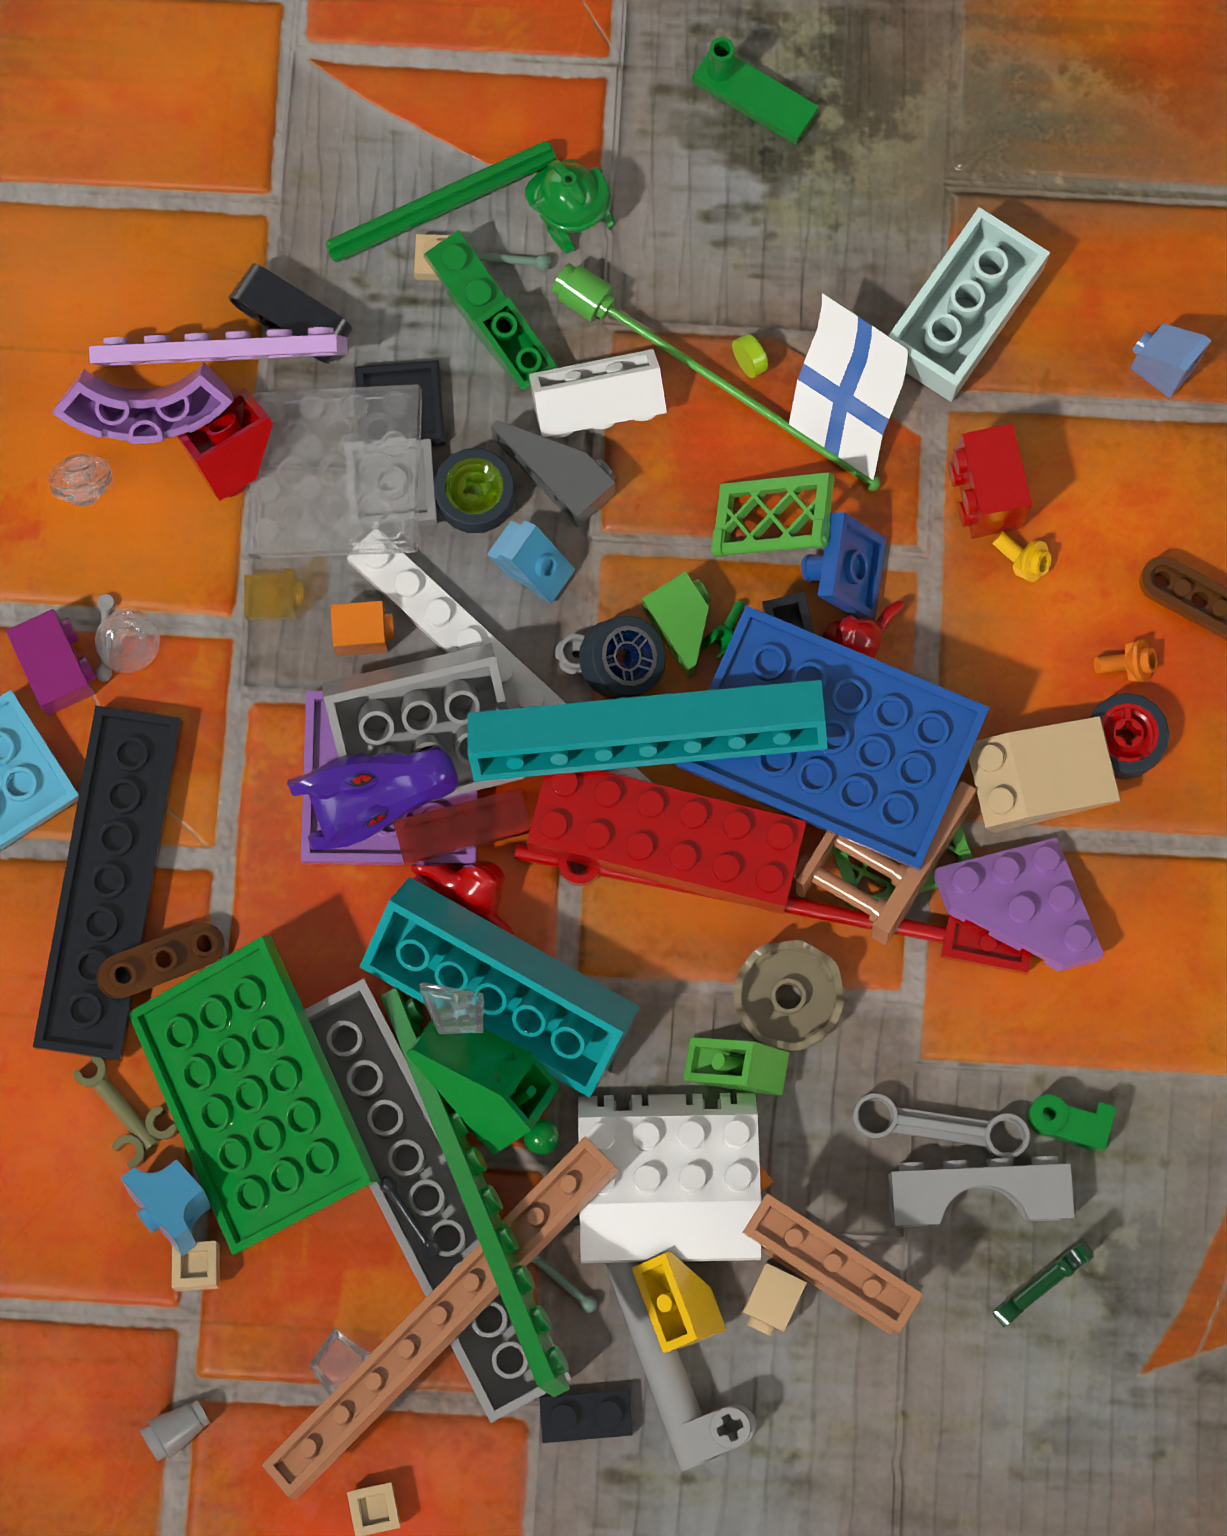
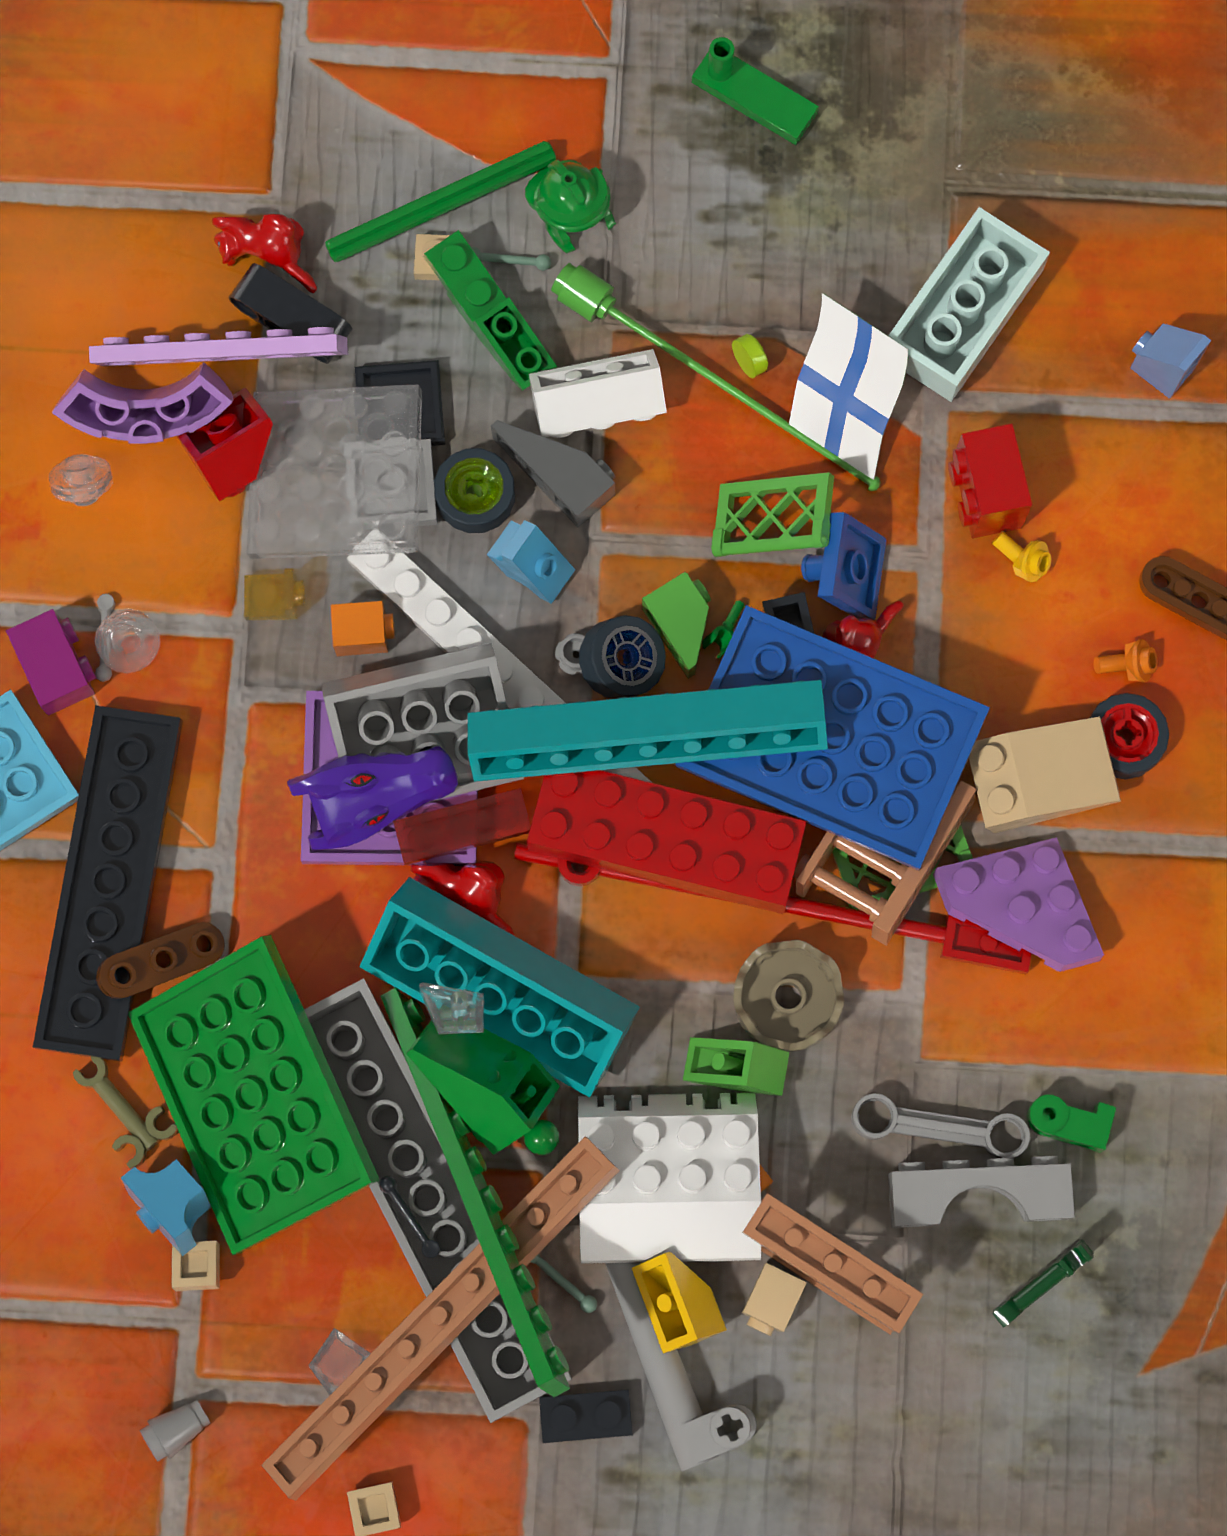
none -> red animal [212,214,317,294]

